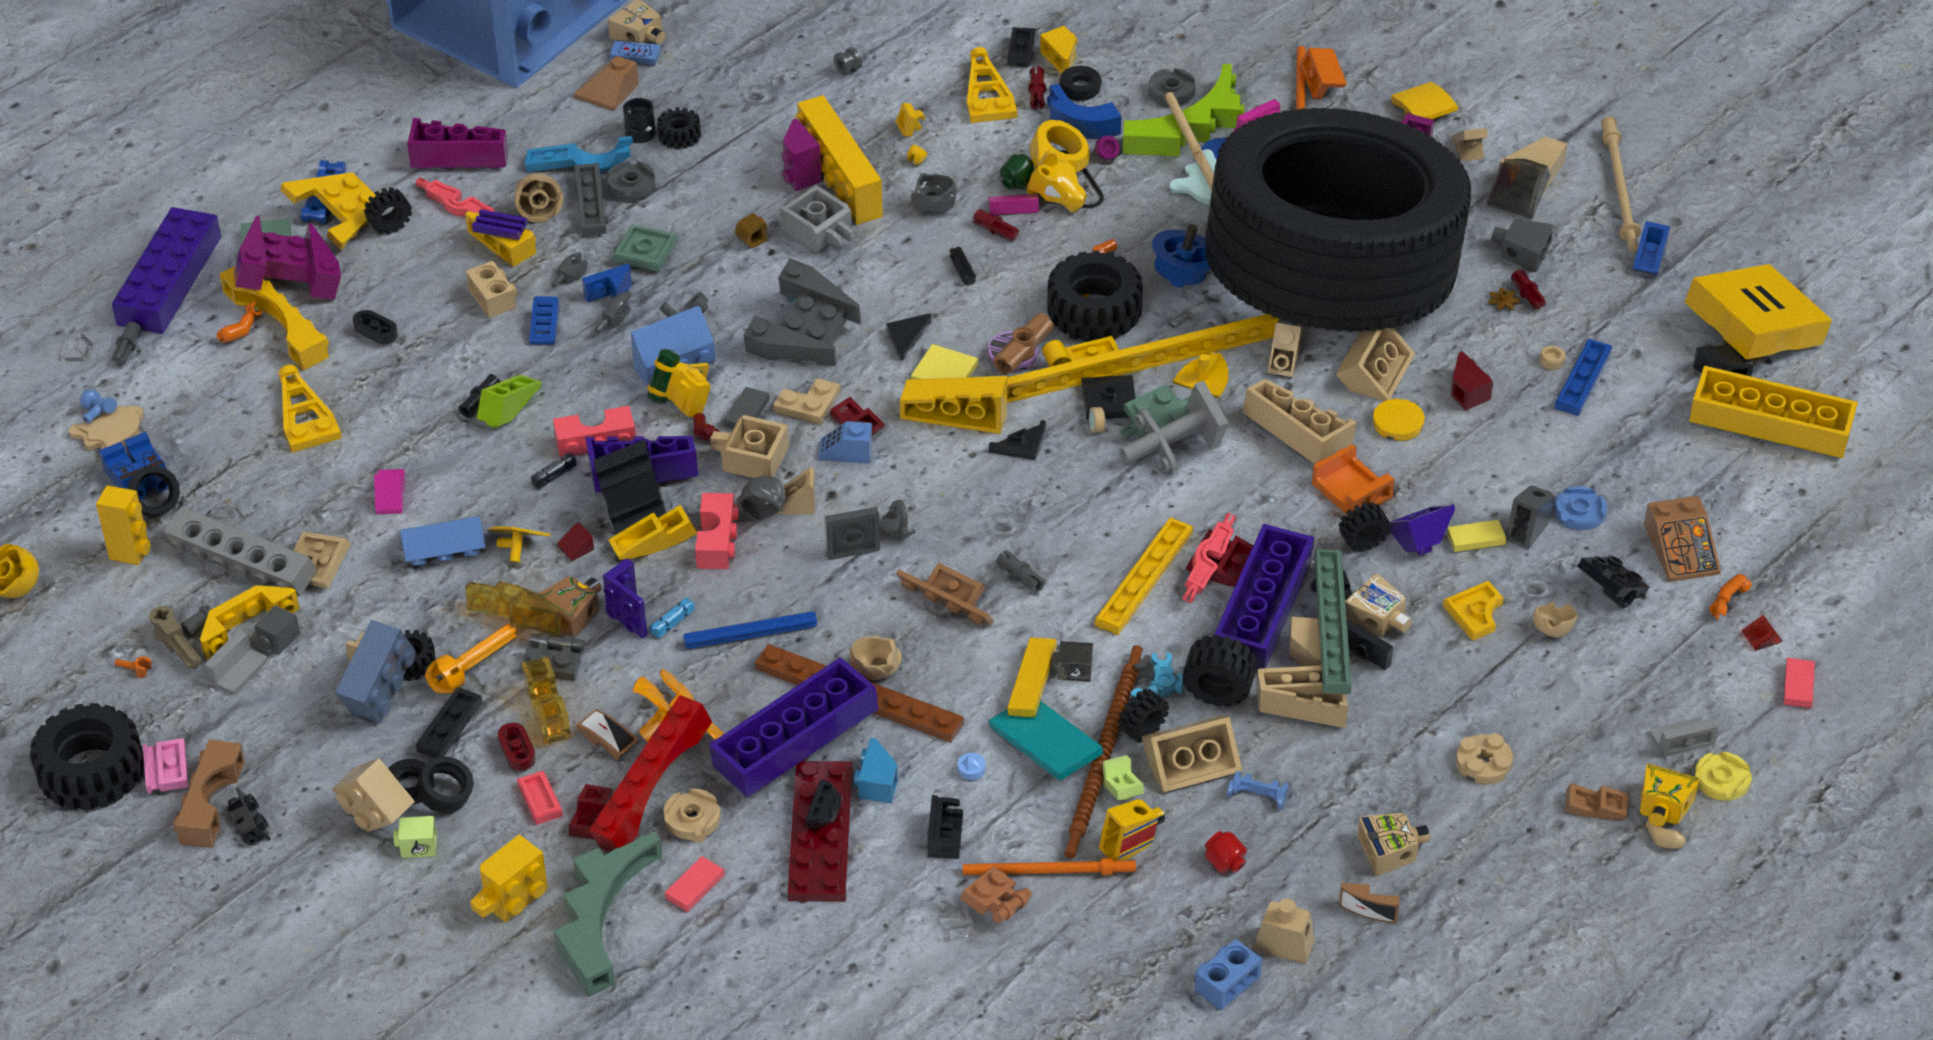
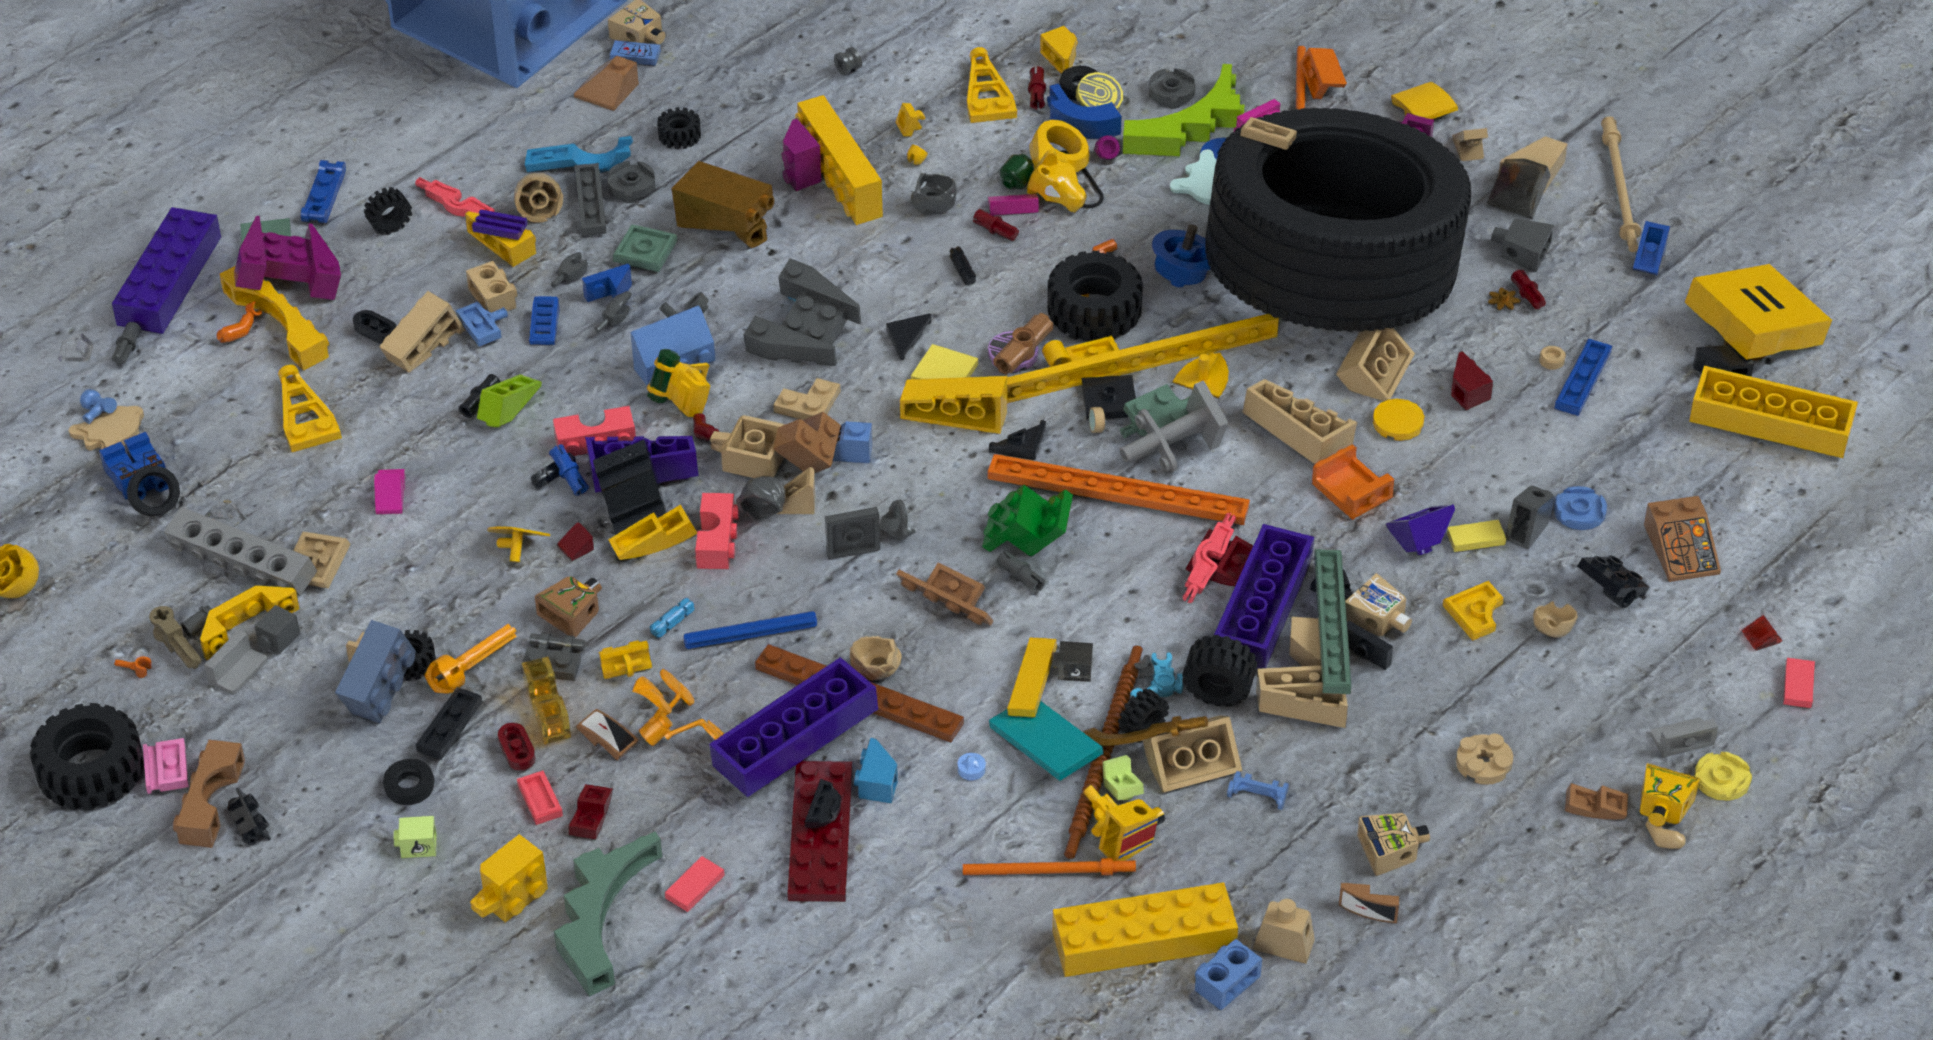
yellow brick [96,485,151,565] -> none
yellow wing [280,172,376,250] -> none
tan hinge [332,758,415,832] -> none
medium blue slope [400,516,486,566] -> none
magenta wedge [407,117,508,169] -> none
black tyre [416,757,474,813] -> none
clear yellow slope [465,581,561,635] -> none
red arch [589,695,712,852] -> none
dark purple bracket [603,558,647,639] -> none
black wheel [623,98,656,143] -> none
tan plate [664,789,721,843] -> none
dark grey tile [725,387,769,429] -> none
light grey hinge [781,185,855,253] -> none
dark red slope [830,397,885,436] -> none
black hinge [927,795,963,859] -> none
nougat plate [960,866,1032,923] -> none
black plate [1008,27,1036,65] -> none
yellow tile [1095,517,1193,635] -> none
tan bar [1165,92,1214,191] -> none
red head [1204,831,1247,874] -> none
tan slope [1267,323,1304,377] -> none
black tyre [1338,502,1391,552] -> none
orange arm [1709,574,1752,620] -> none
none -> tan wedge [379,291,465,373]
none -> medium blue plate [456,302,508,347]
none -> blue pin [549,444,589,496]
none -> yellow hips [599,640,652,679]
none -> pearl gold slope [671,161,775,232]
none -> medium nougat brick [773,412,841,473]
none -> green bracket [982,485,1073,557]
none -> orange plate [988,454,1250,525]
none -> yellow brick [1052,882,1238,977]
none -> tile [1076,72,1123,110]
none -> pearl gold sword [1082,716,1208,746]
none -> yellow piece [1083,785,1118,837]
none -> tan tile [1240,117,1297,150]

